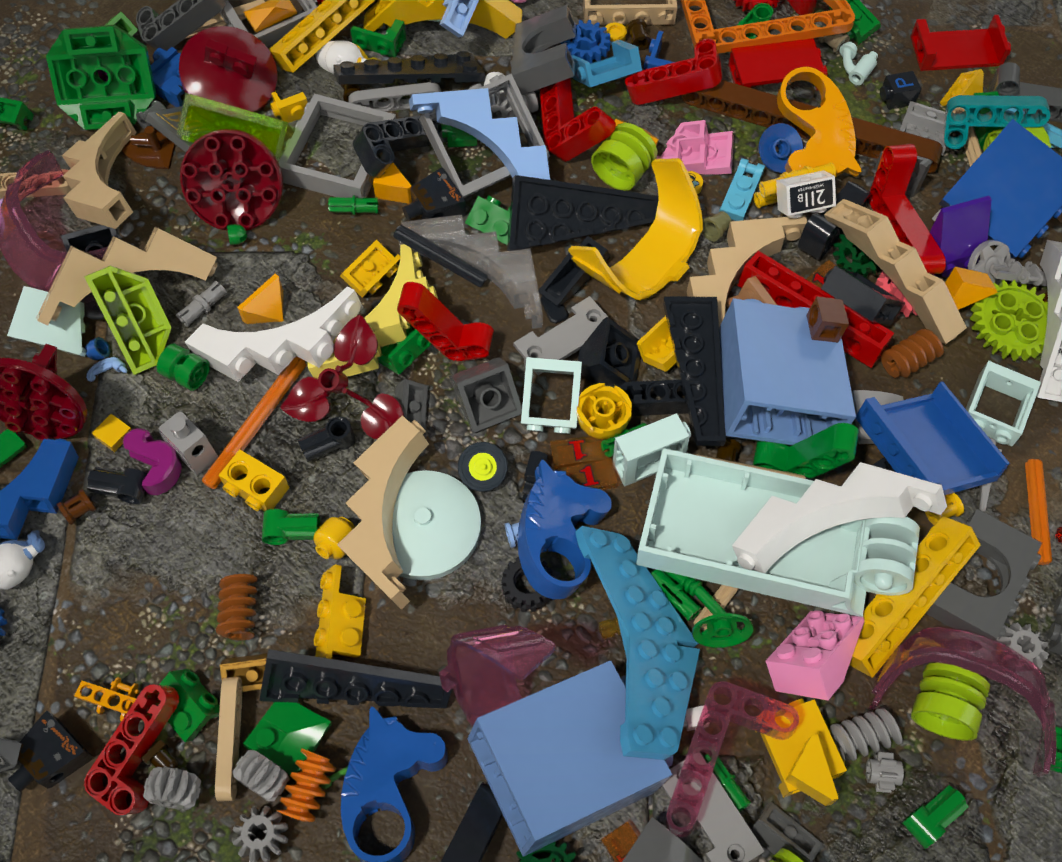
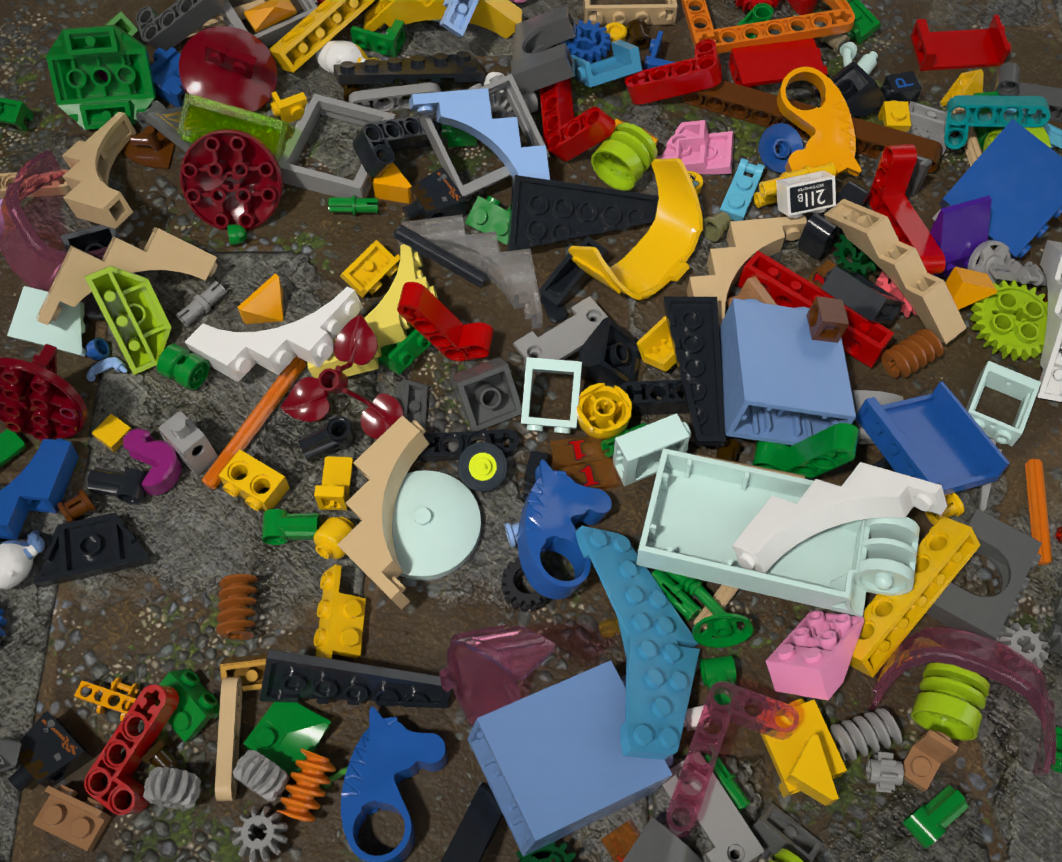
none -> medium nougat bracket [32,784,112,853]
none -> black wing [34,512,151,588]
none -> yellow bracket [314,456,353,511]
none -> black beam [416,429,519,462]
none -> green piece [700,655,741,720]
none -> black slope [814,61,886,117]
none -> yellow bracket [878,100,911,132]
none -> medium nougat bracket [902,730,958,792]

